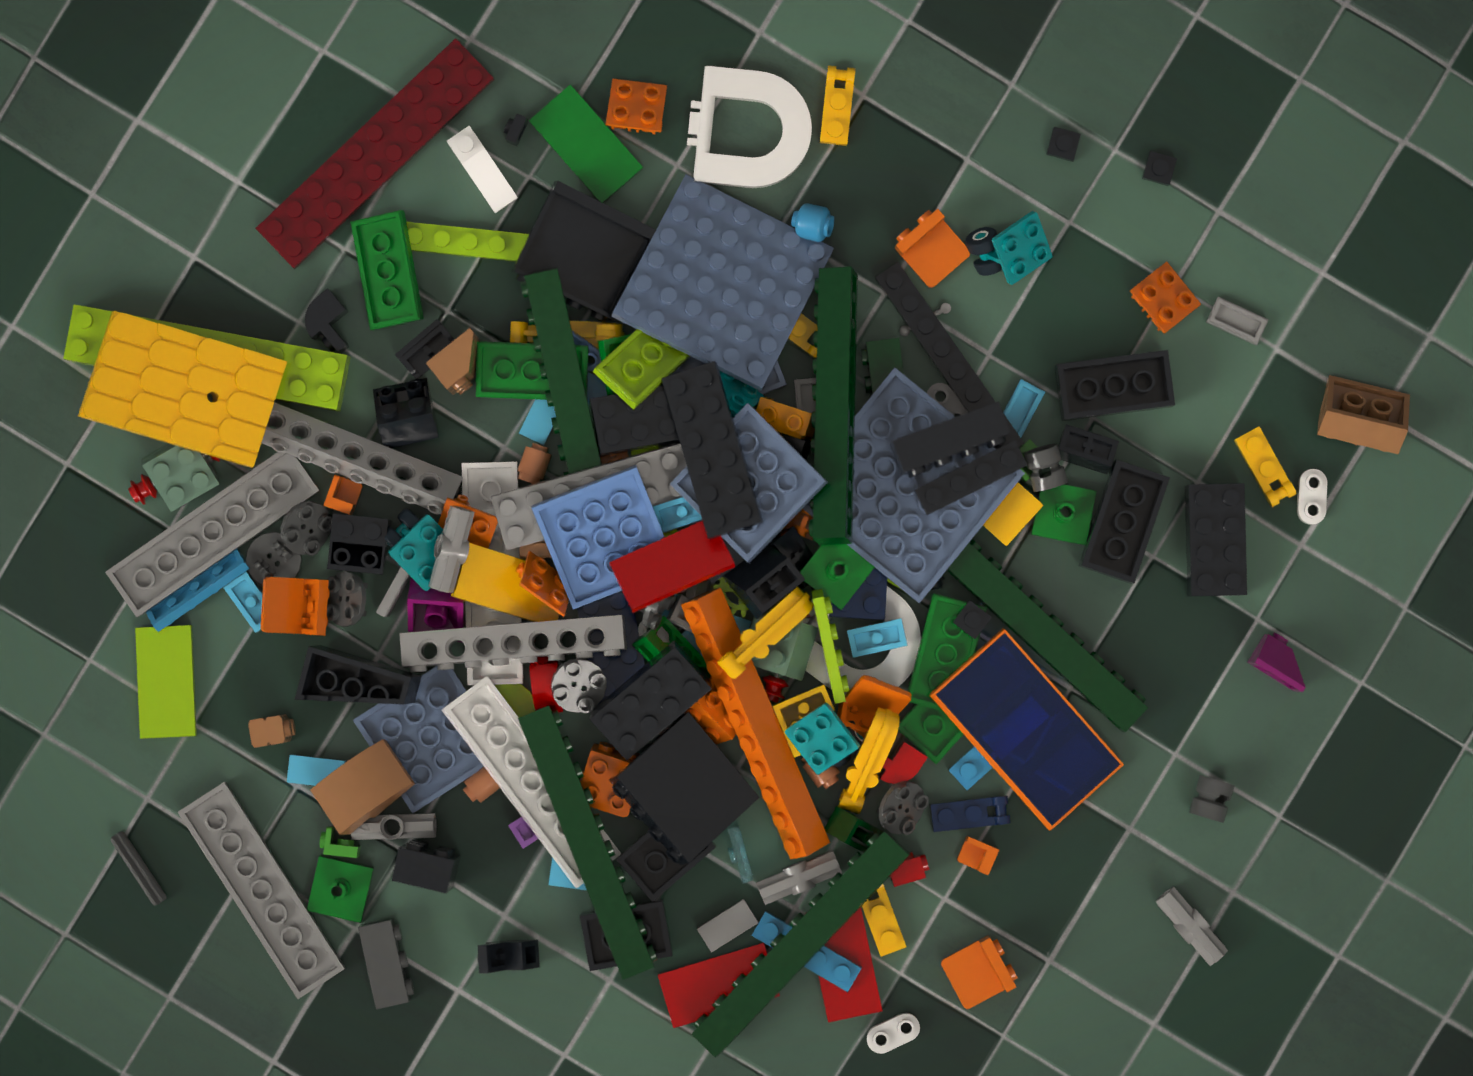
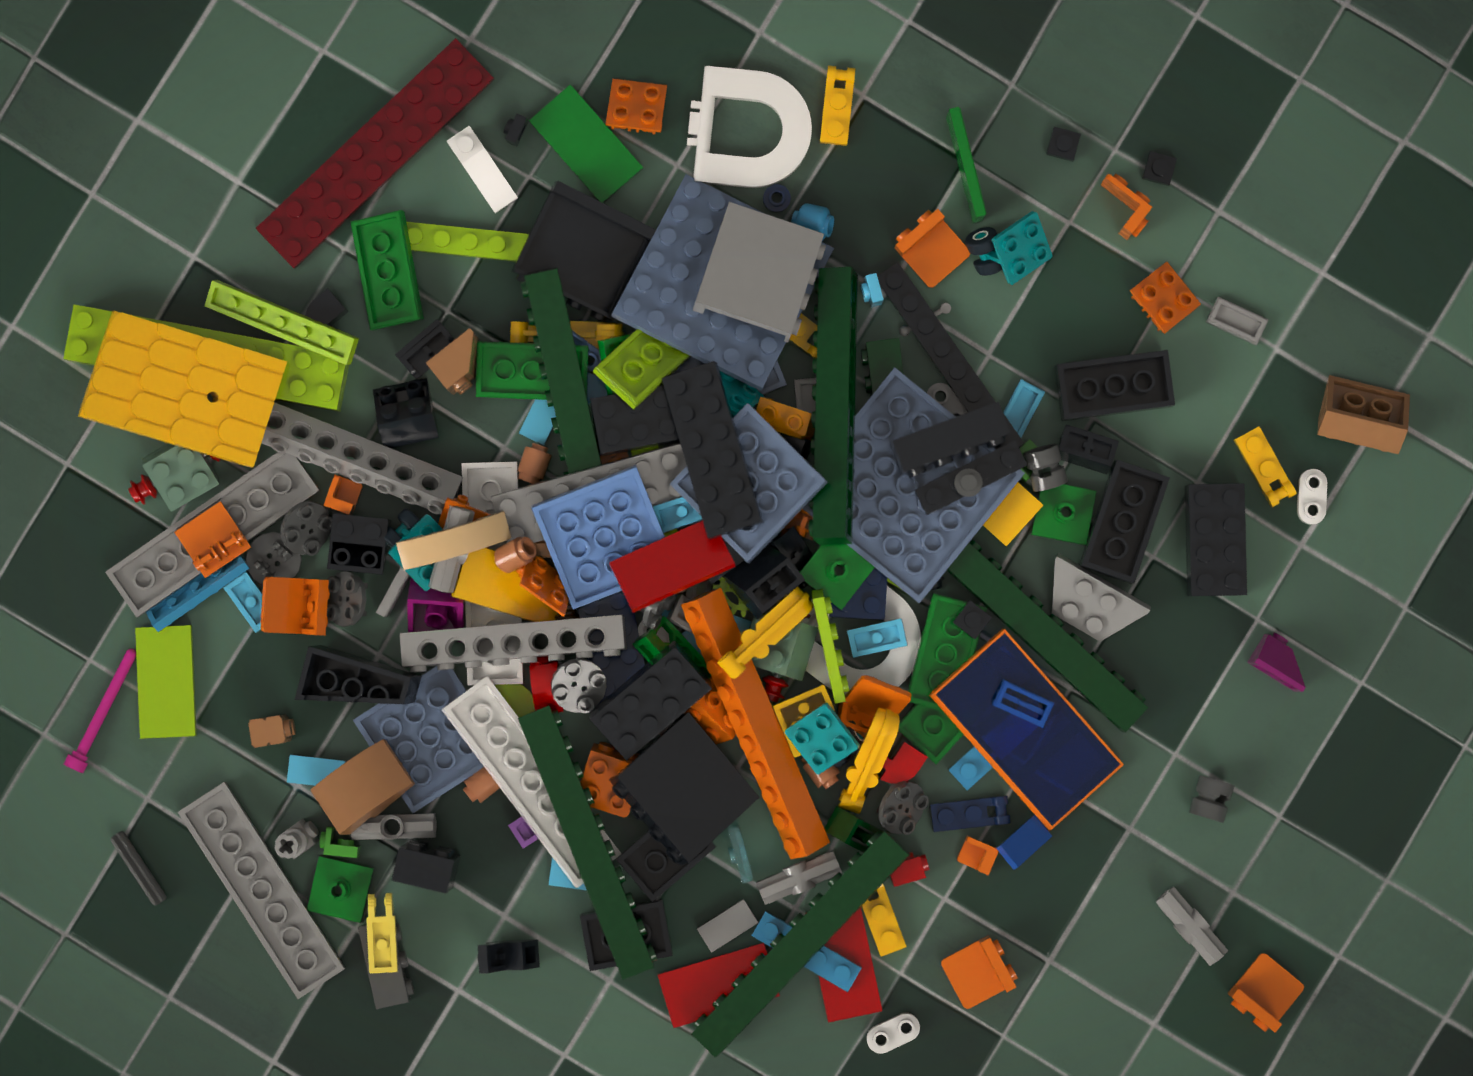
none -> dark pink piece [63,649,136,773]
none -> orange hinge [174,501,251,578]
none -> lime plate [204,280,359,365]
none -> light grey connector [275,818,320,859]
none -> light yellow hinge [366,893,398,974]
none -> tan slope [396,511,511,570]
none -> nougat brick [494,537,536,573]
none -> dark brown bush [555,604,580,620]
none -> light grey panel [693,202,826,342]
none -> dark blue plate [763,184,791,212]
none -> medium azure plate [860,273,884,308]
none -> green tile [946,107,987,224]
none -> dark grey plate [954,469,983,497]
none -> blue tile [992,679,1054,728]
none -> blue tile [996,815,1052,870]
none -> light grey wing [1052,553,1151,641]
none -> orange bracket [1101,174,1152,240]
none -> orange bracket [1228,953,1304,1033]

